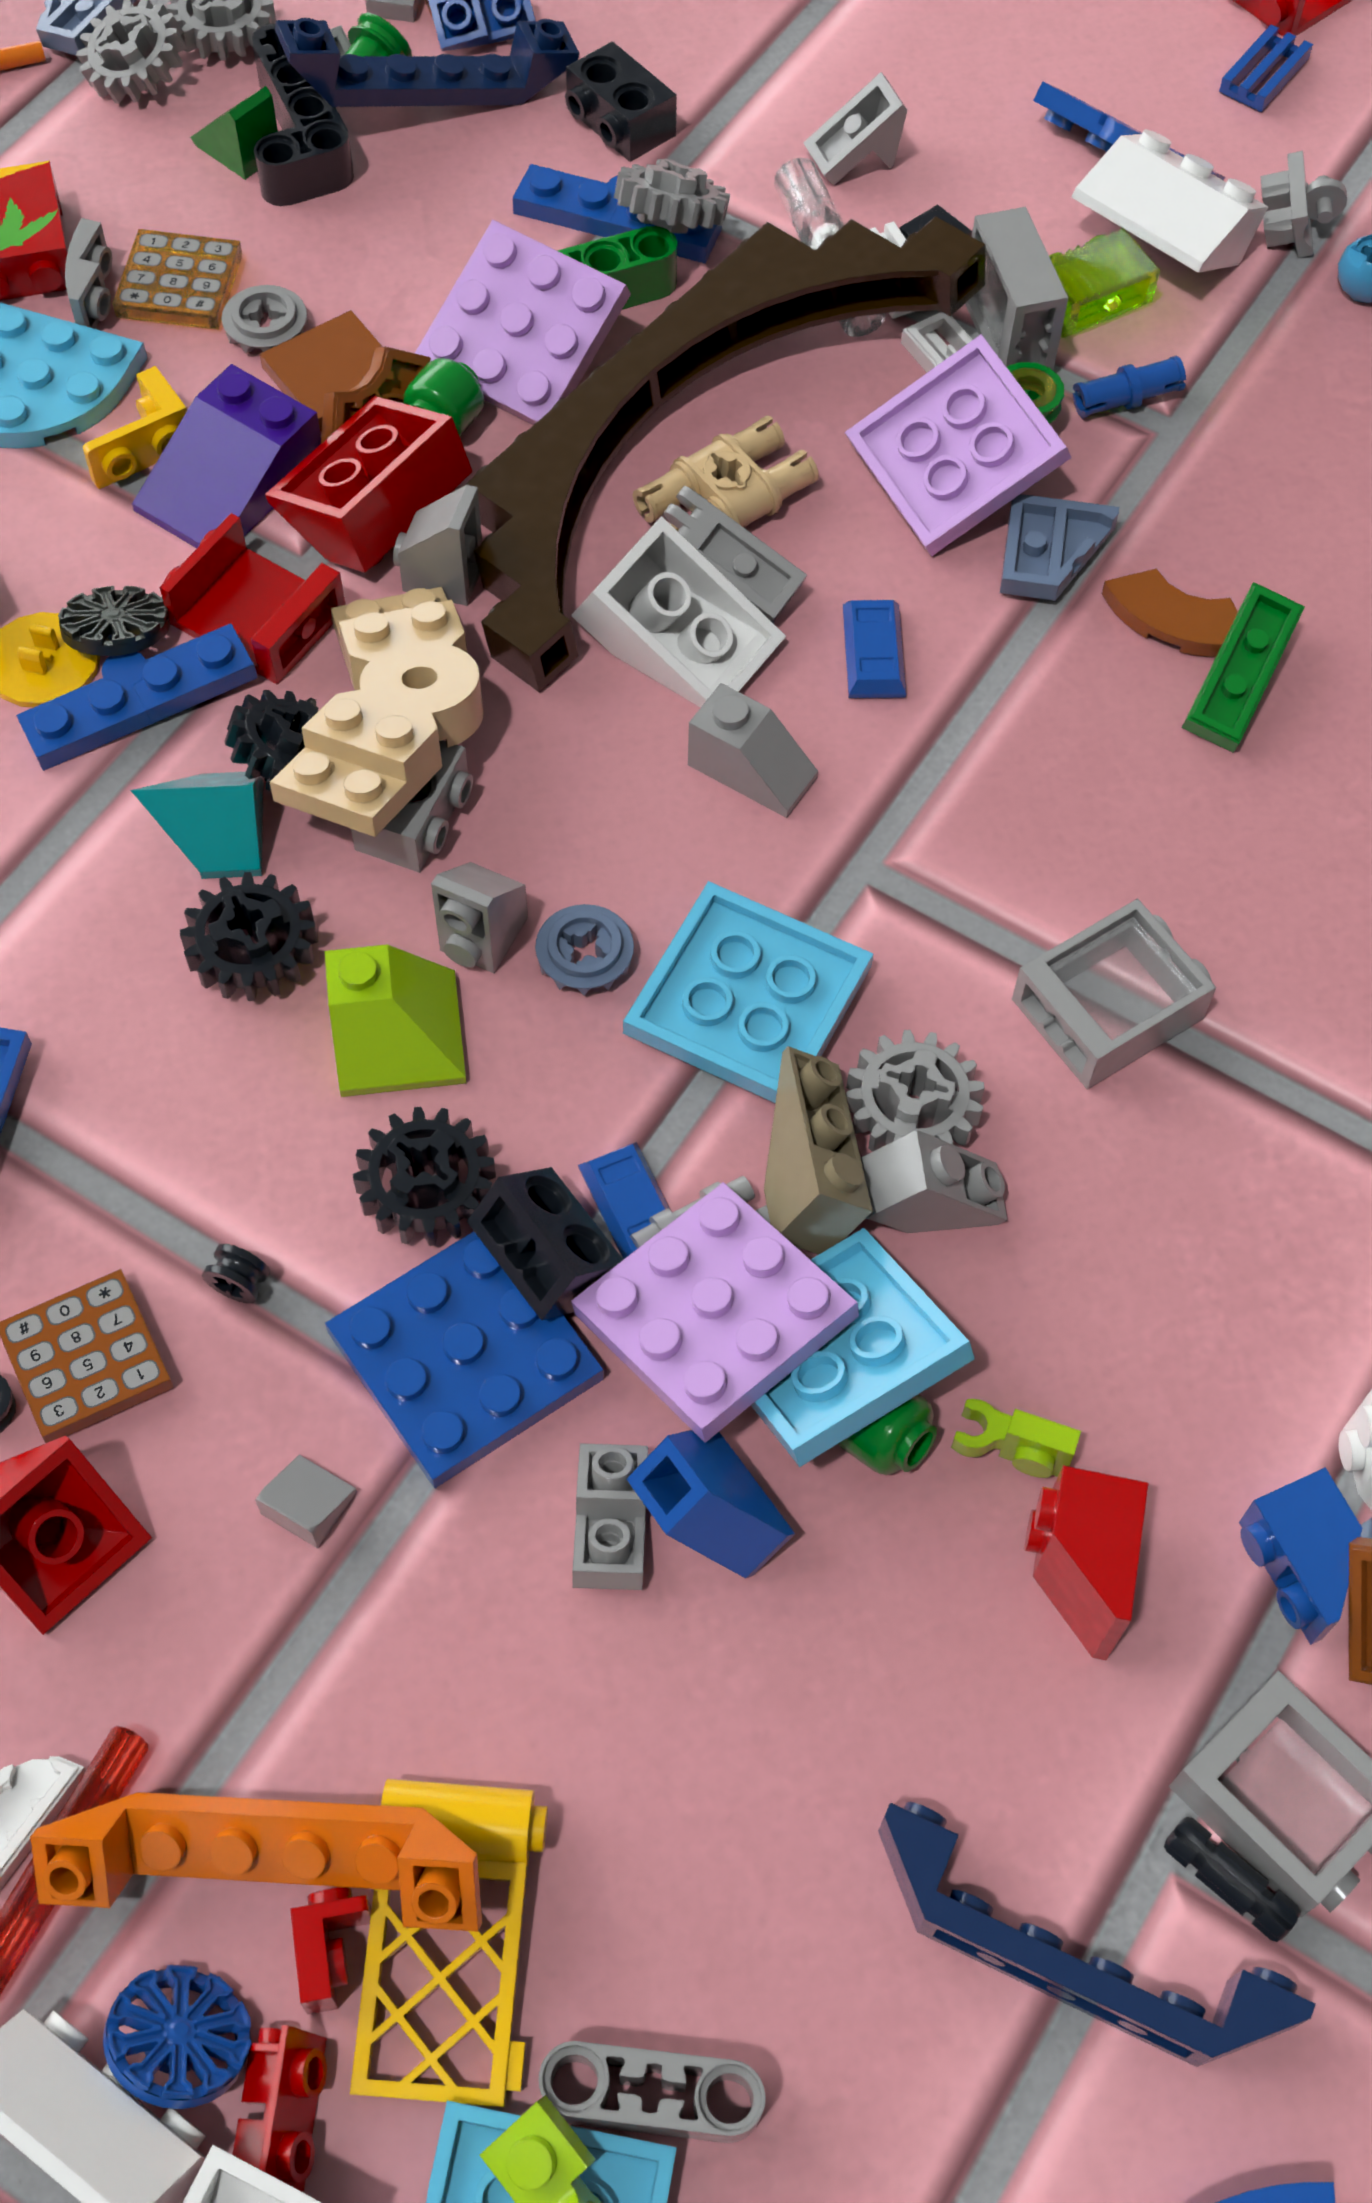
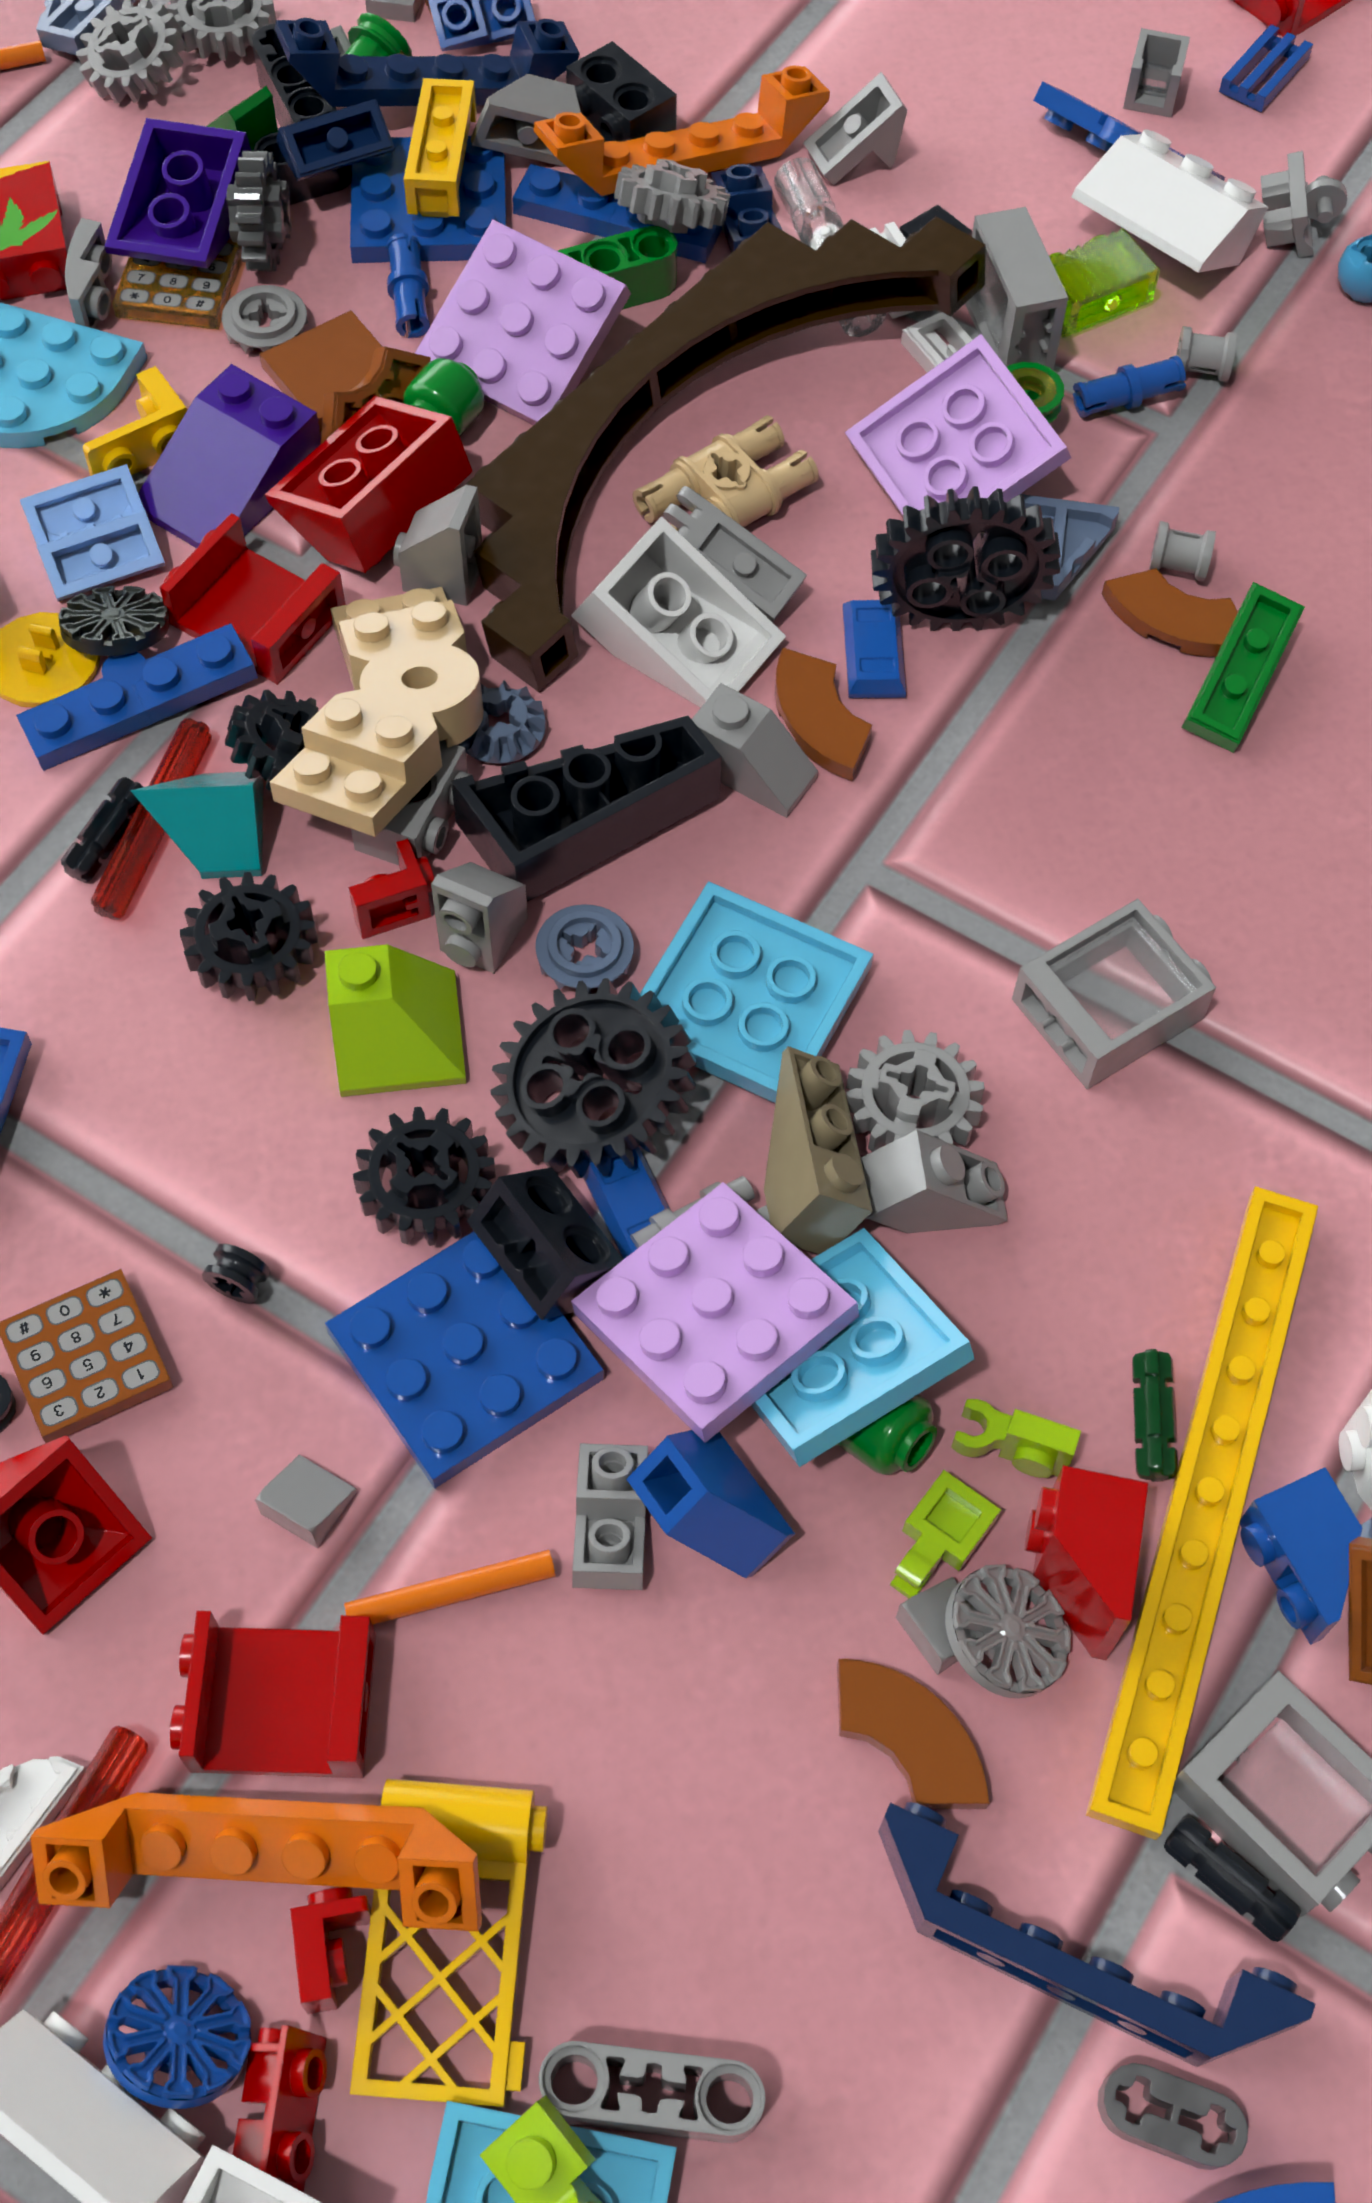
none -> light blue slope [19,464,166,601]
none -> black axle [61,777,143,883]
none -> clear red axle [91,718,212,920]
none -> dark purple slope [104,118,252,269]
none -> red panel [170,1610,376,1778]
none -> dark grey gear [226,151,292,272]
none -> dark blue slope [276,99,395,181]
none -> orange bar [344,1549,556,1625]
none -> red bracket [348,838,434,940]
none -> blue plate [350,136,506,263]
none -> blue pin [386,233,430,338]
none -> yellow container [403,78,477,218]
none -> black wedge [451,715,722,902]
none -> sand blue gear [459,680,546,764]
none -> light grey slope [470,74,581,167]
none -> black gear [490,978,696,1178]
none -> orange slope [534,65,830,196]
none -> dark blue slope [711,164,783,253]
none -> dark orange tile [775,648,872,781]
none -> dark orange tile [837,1659,989,1809]
none -> black gear [870,486,1061,631]
none -> lime plate [890,1470,1001,1599]
none -> light grey slope [896,1577,978,1675]
none -> light grey wheel [945,1564,1071,1699]
none -> yellow plate [1085,1186,1318,1840]
none -> flat silver beam [1097,2063,1248,2170]
none -> light grey window [1123,28,1190,118]
none -> dark green axle [1132,1349,1177,1482]
none -> light grey bush [1149,521,1216,582]
none -> light grey bush [1176,326,1237,382]

